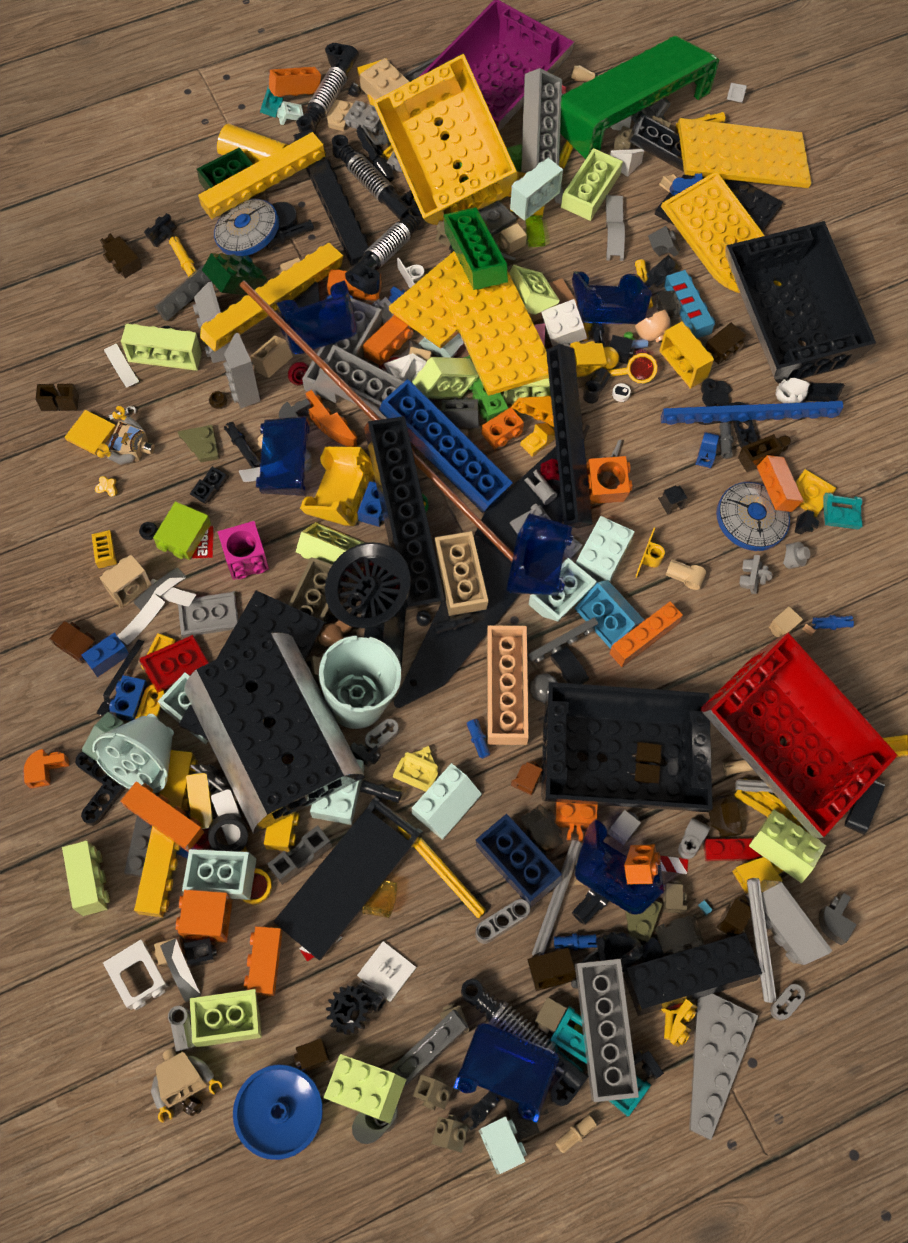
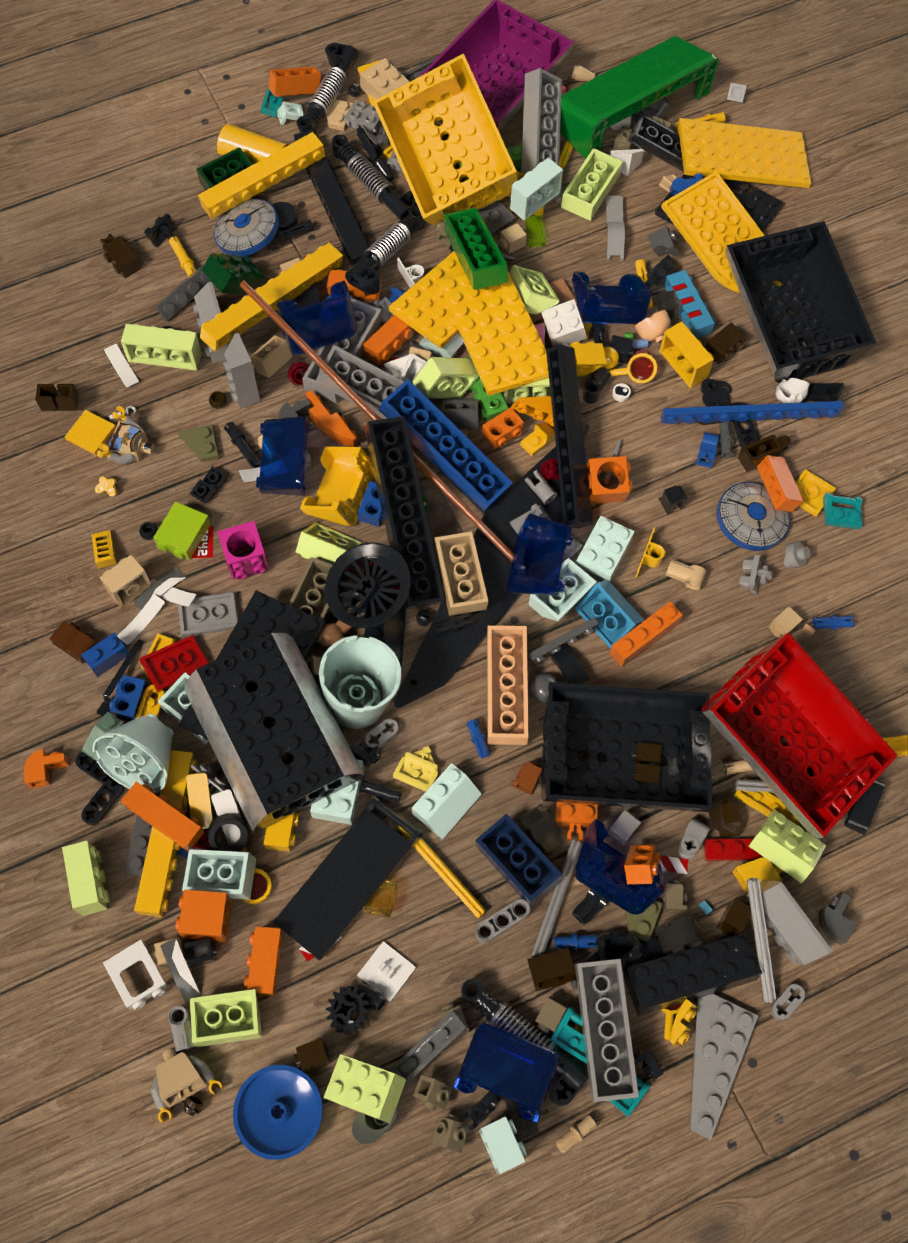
dark grey arch [268,825,332,885] -> none
black tile [795,510,819,535] -> none

